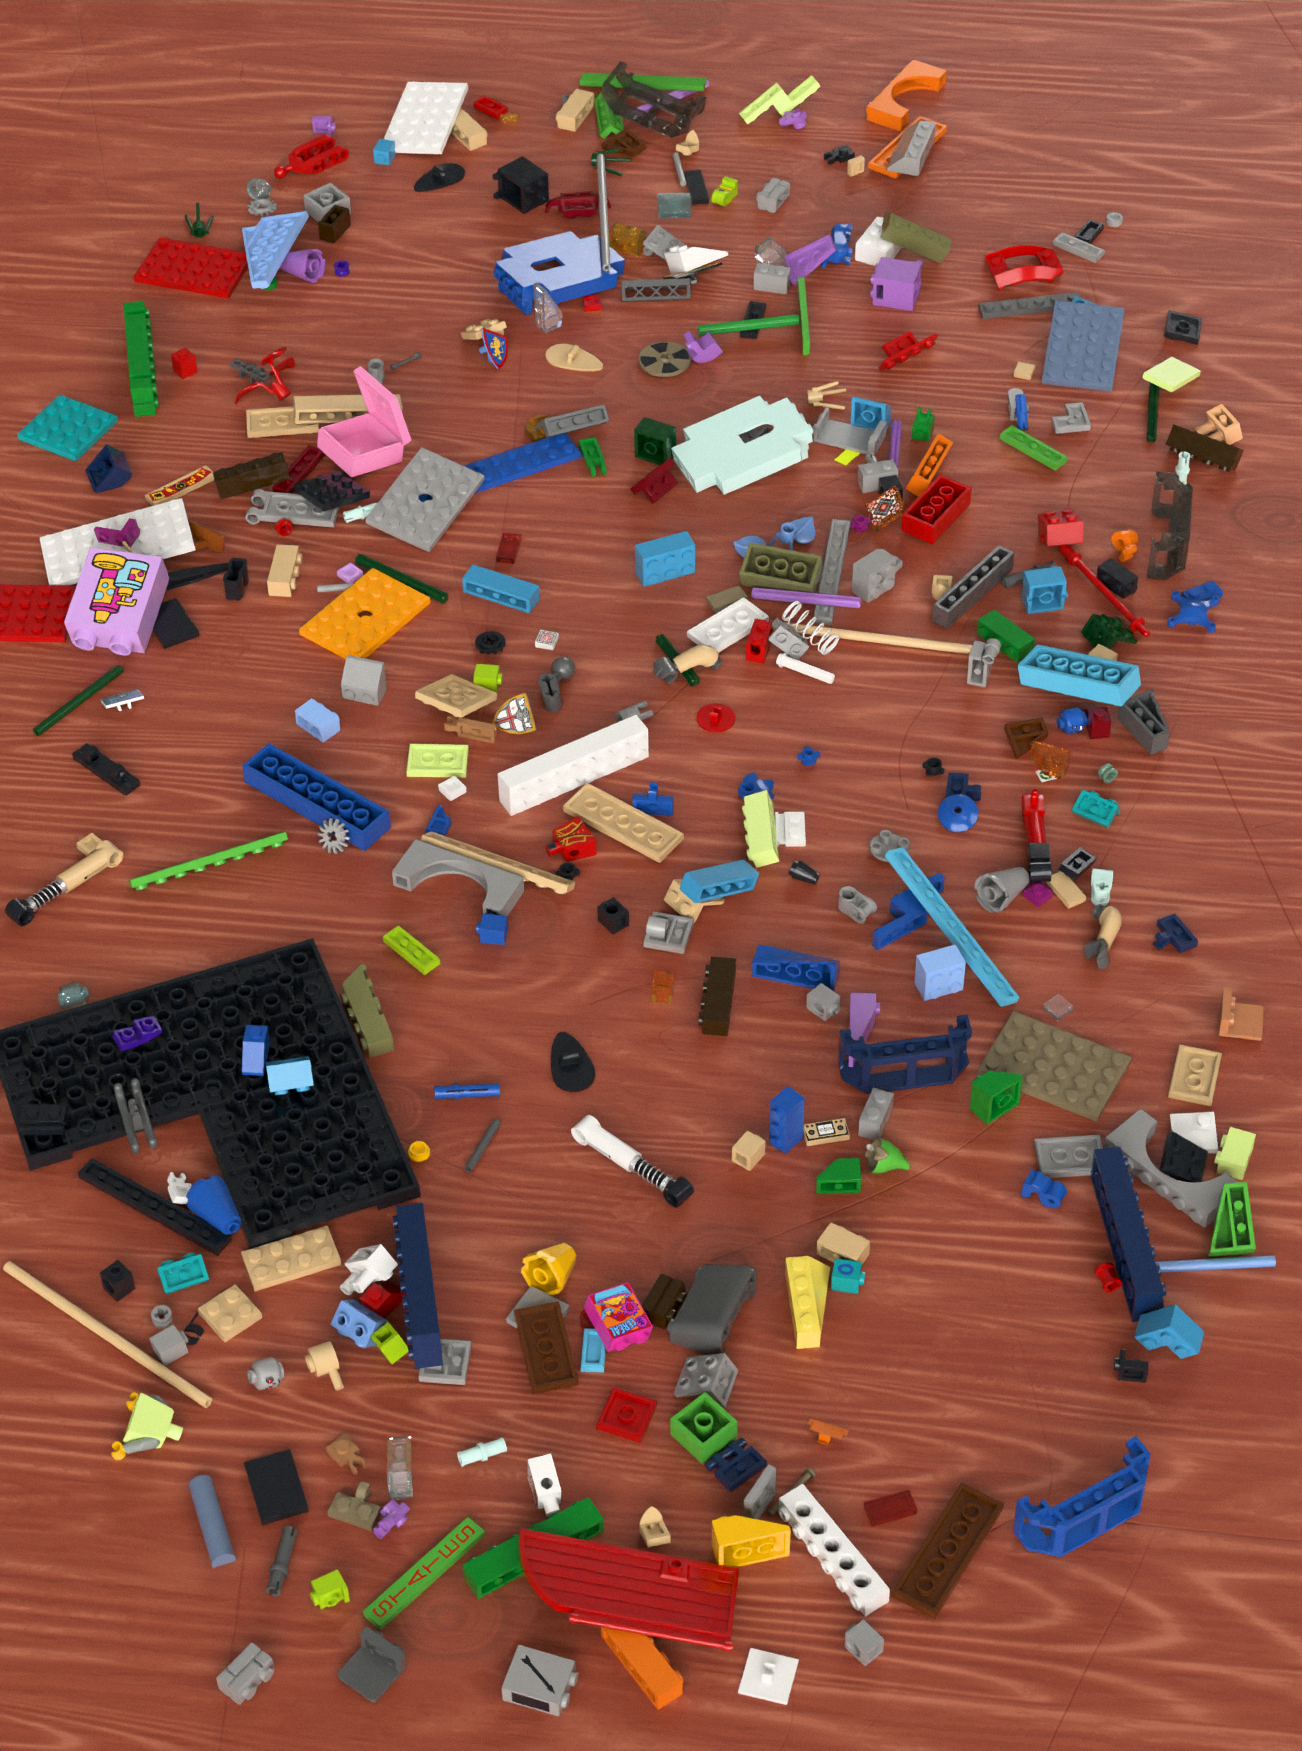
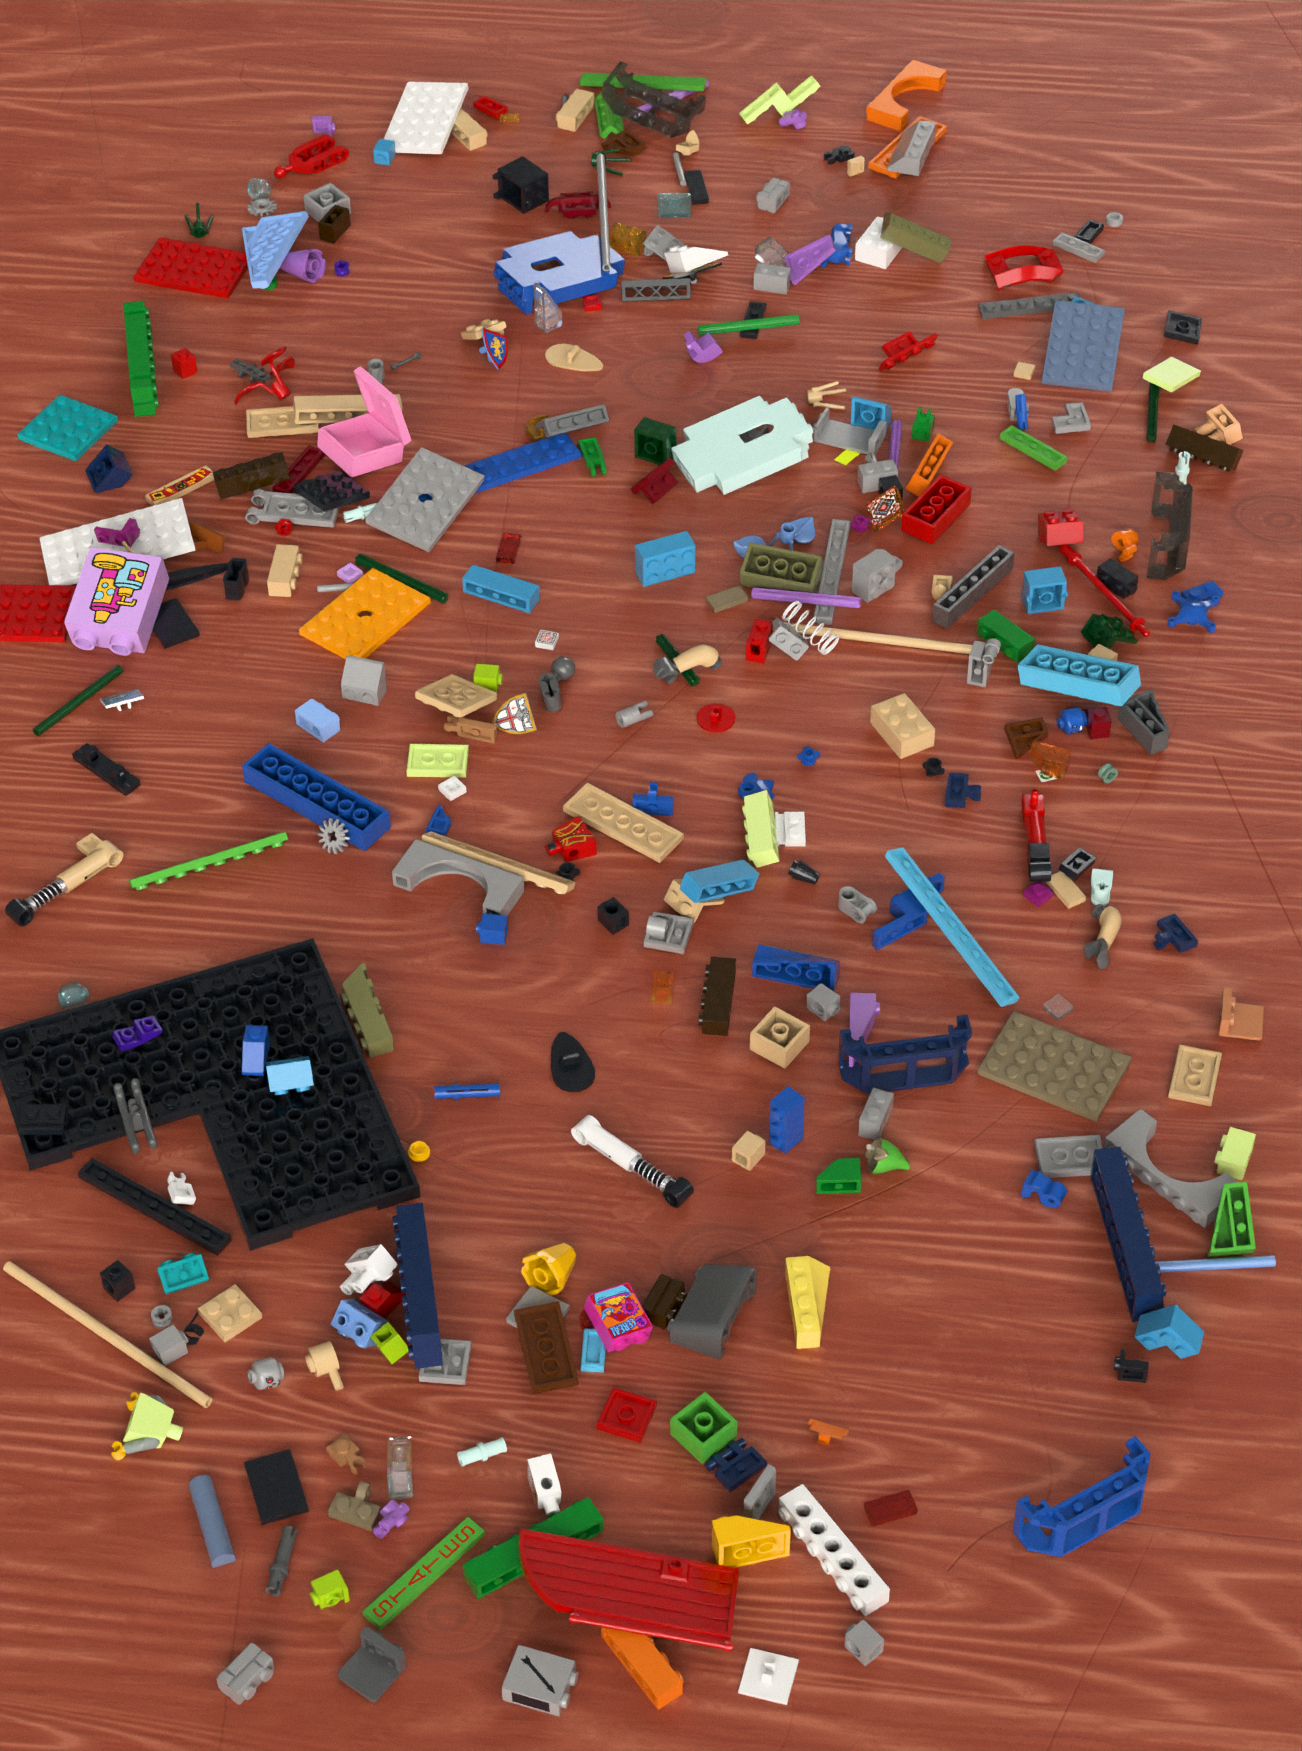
blue cone [186,1175,241,1234] -> none
tan plate [241,1226,341,1292] -> none
lime plate [383,925,440,975] -> none
black shield [414,163,465,192] -> none
dark grey piece [464,1119,501,1173] -> none
black gear [475,631,506,655] -> none
white brick [498,715,649,816] -> none
dark tan piece [639,341,691,377] -> none
tan plate [639,1506,671,1548] -> none
light grey bracket [674,1353,739,1408] -> none
white plate [687,597,769,653] -> none
lime leg [711,176,738,207] -> none
dark tan piece [768,1467,816,1516] -> none
white axle [776,653,835,684] -> none
bright green tile [797,277,810,355] -> none
tile [803,1118,850,1146] -> none
tan brick [817,1222,870,1264] -> none
teal brick [831,1258,866,1294] -> none
light grey dish [869,830,910,862] -> none
medium lavender container [870,257,922,311] -> none
reddish brown plate [892,1482,1004,1619] -> none
light blue brick [914,944,966,1001] -> none
blue dish [938,794,978,833] -> none
green slope [970,1071,1023,1125] -> none
light grey cone [974,867,1029,913] -> none
dark grey pin [1002,561,1057,589] -> none
teal bracket [1072,790,1121,828] -> none
red bush [1094,1262,1122,1293] -> none
black plate [1160,1131,1208,1183] -> none
white plate [1170,1112,1218,1154] -> none
none -> tan brick [750,1006,810,1069]
none -> tan brick [870,693,935,759]

